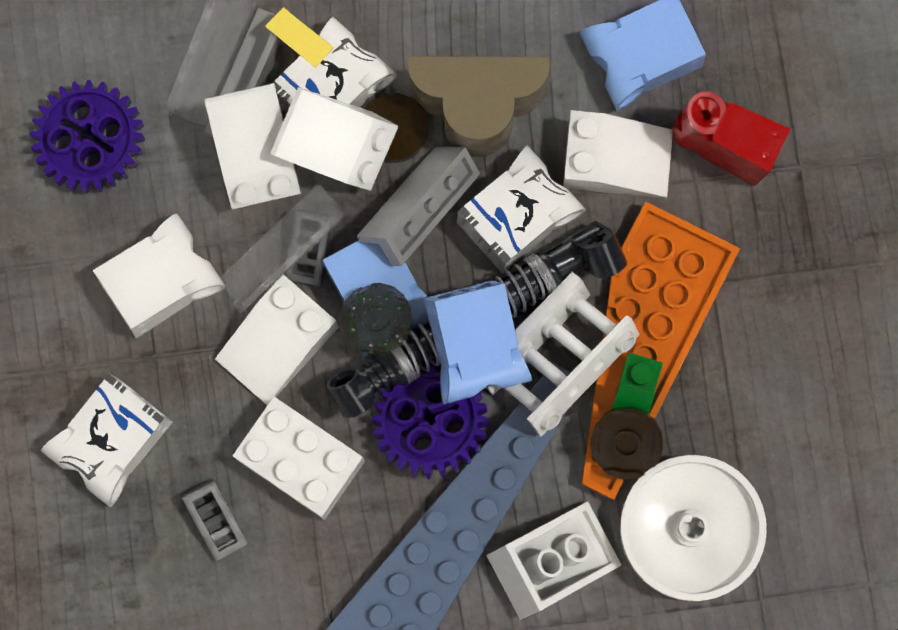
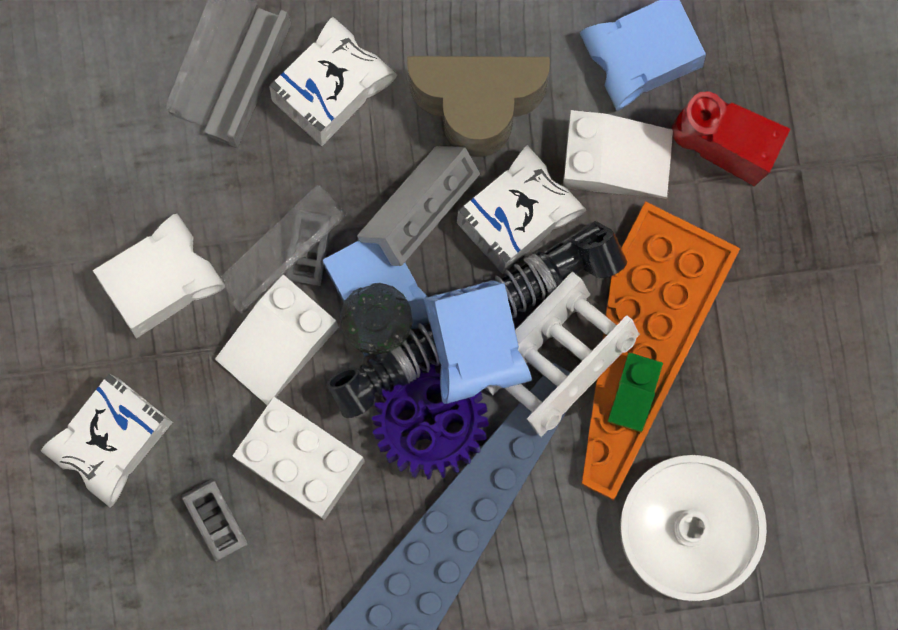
dark purple gear [29,80,145,194] -> none
white slope [204,83,301,209] -> none
light yellow sticker [265,7,334,68] -> none
white slope [270,87,398,191] -> none
dark brown tile [364,93,428,163] -> none
white slope [486,501,622,620] -> none
dark brown tile [591,407,663,480] -> none

